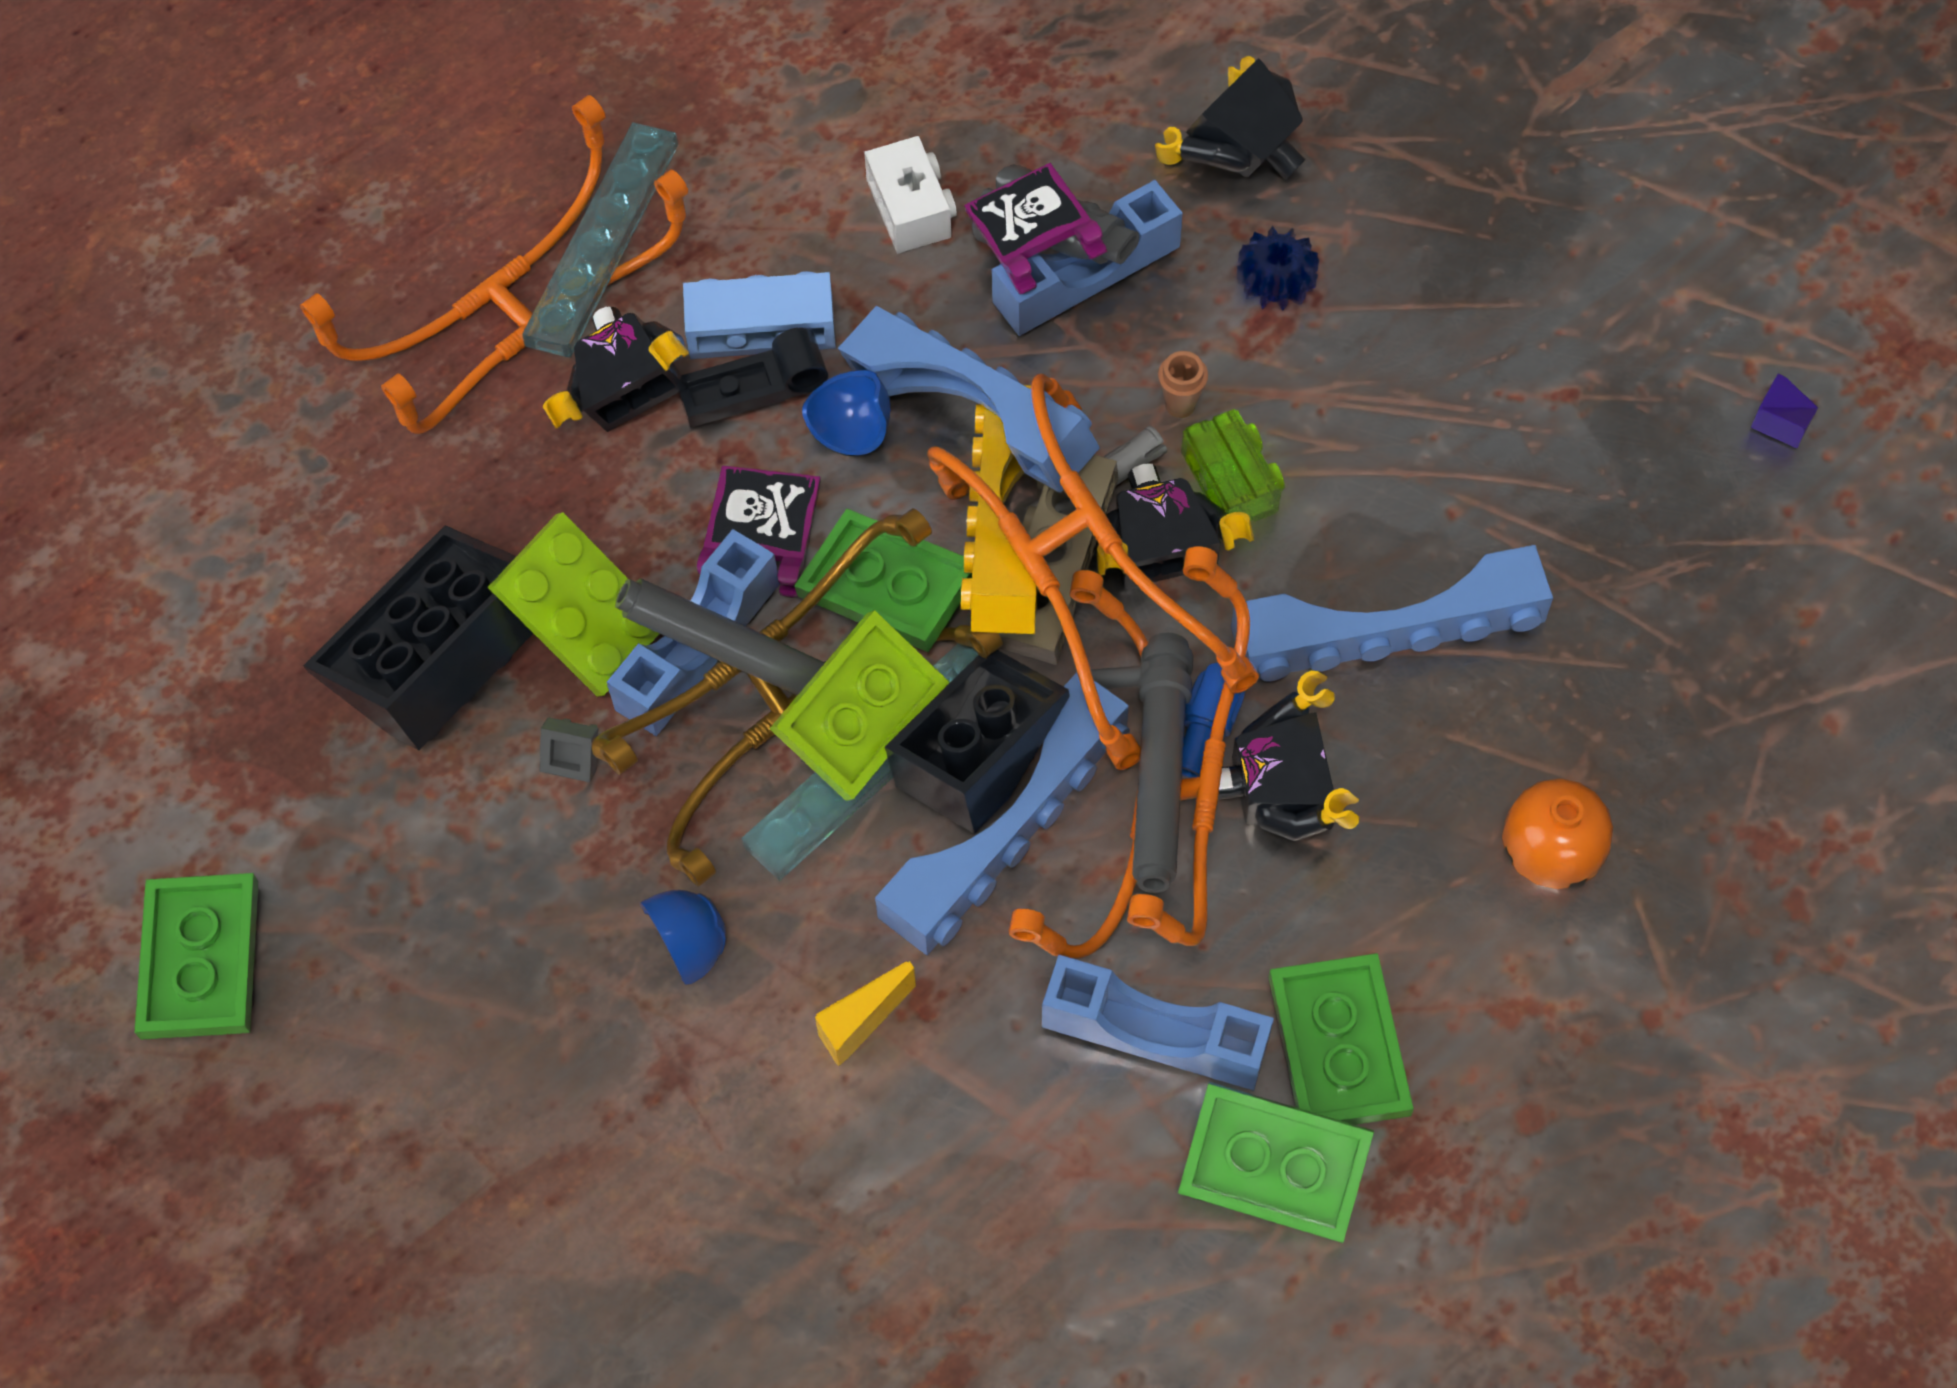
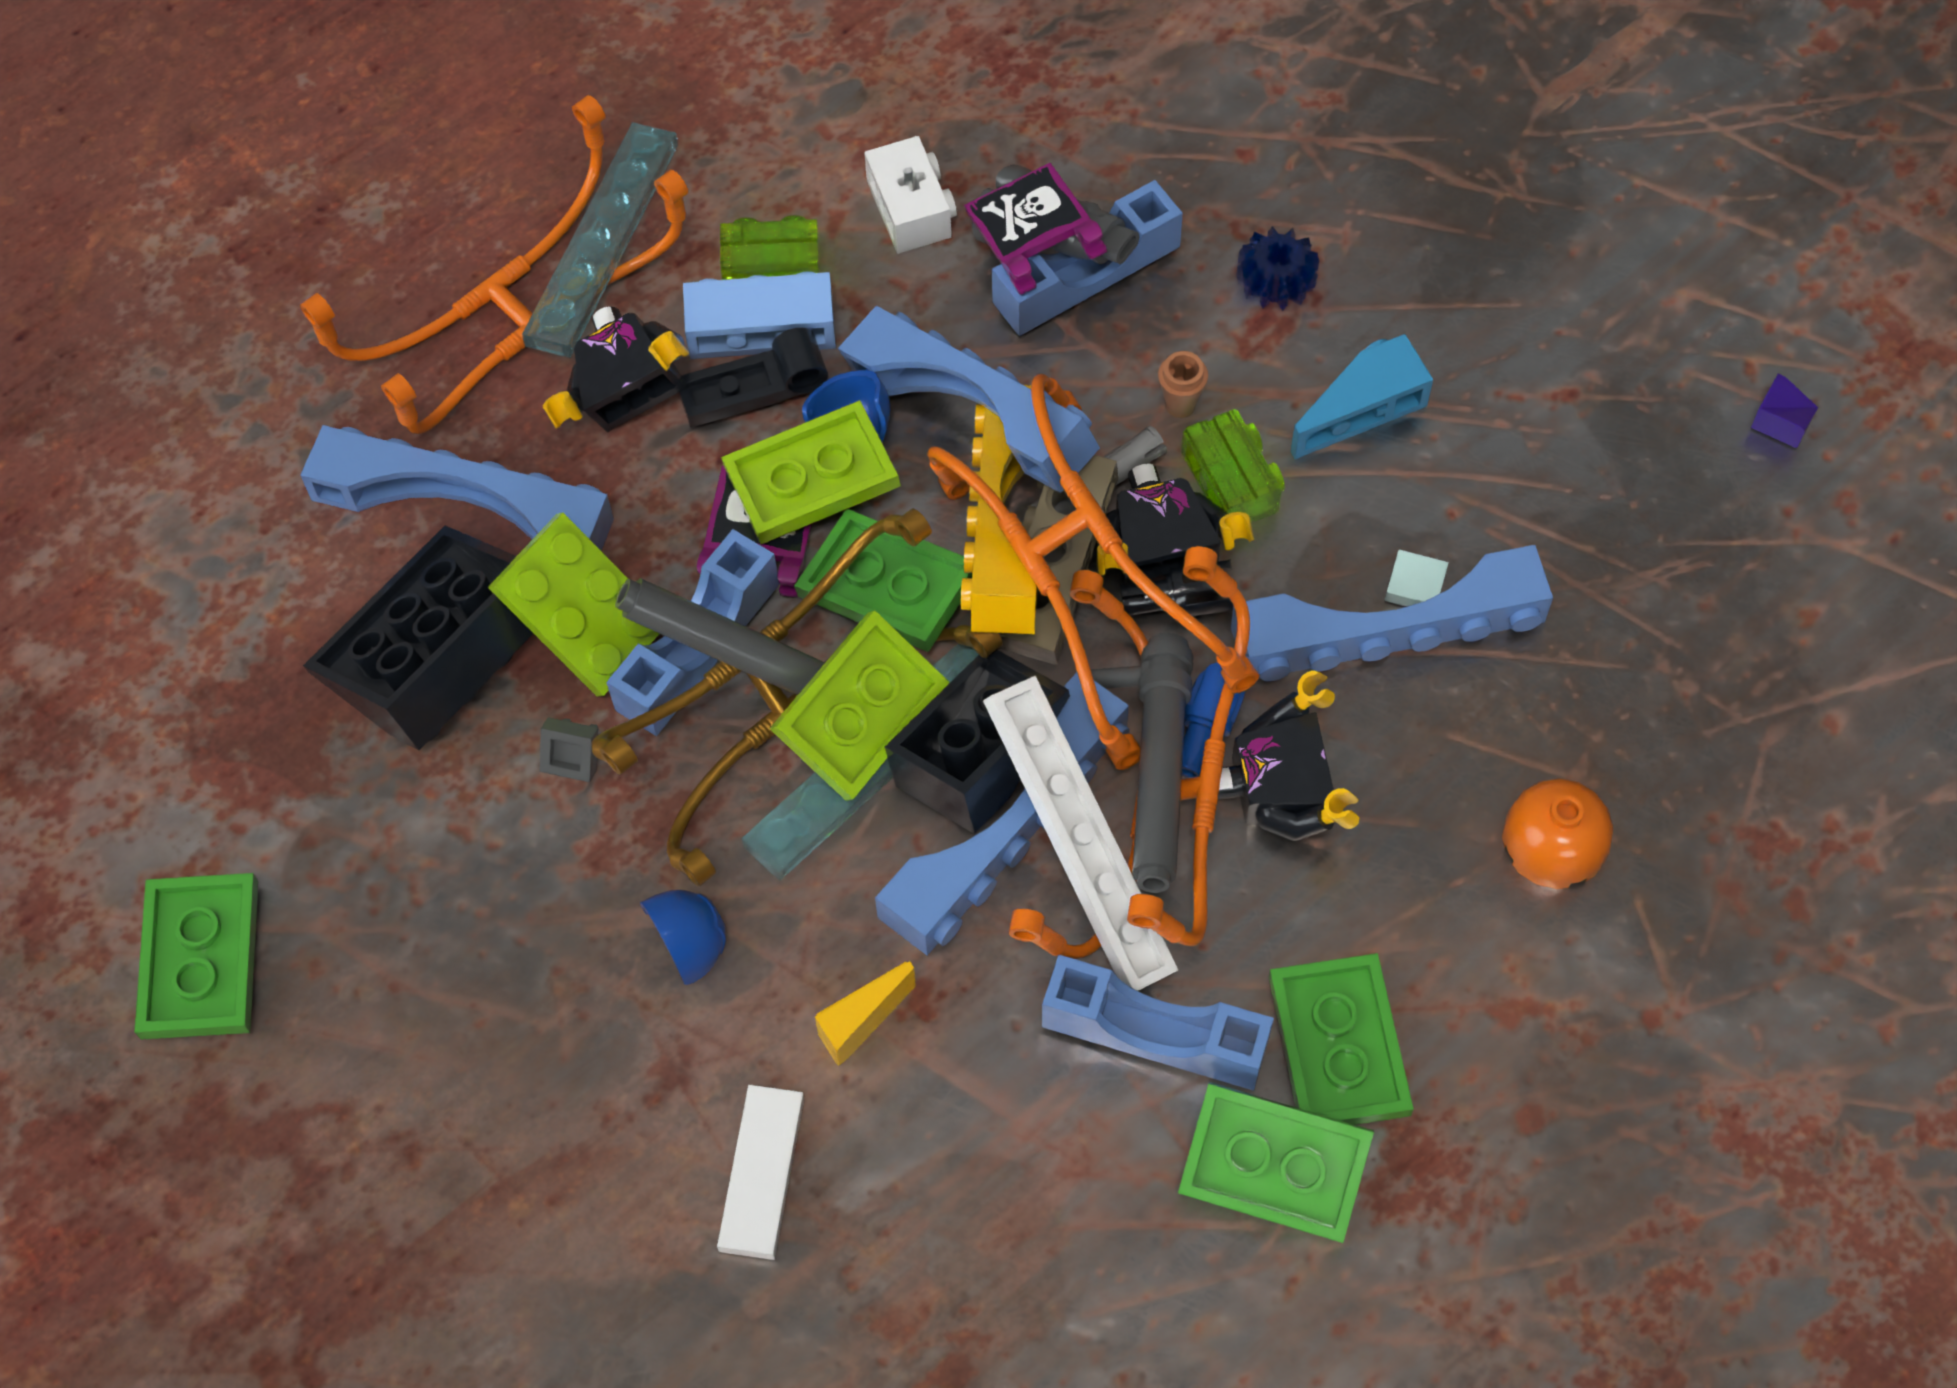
black torso [1155,56,1306,180] -> none
none -> medium blue arch [300,425,614,551]
none -> white tile [717,1085,804,1260]
none -> clear neon green brick [720,215,821,280]
none -> lime plate [721,400,901,544]
none -> white plate [983,676,1178,991]
none -> black arm [1120,559,1234,616]
none -> dark azure slope [1290,334,1433,459]
none -> light aqua tile [1385,550,1449,607]

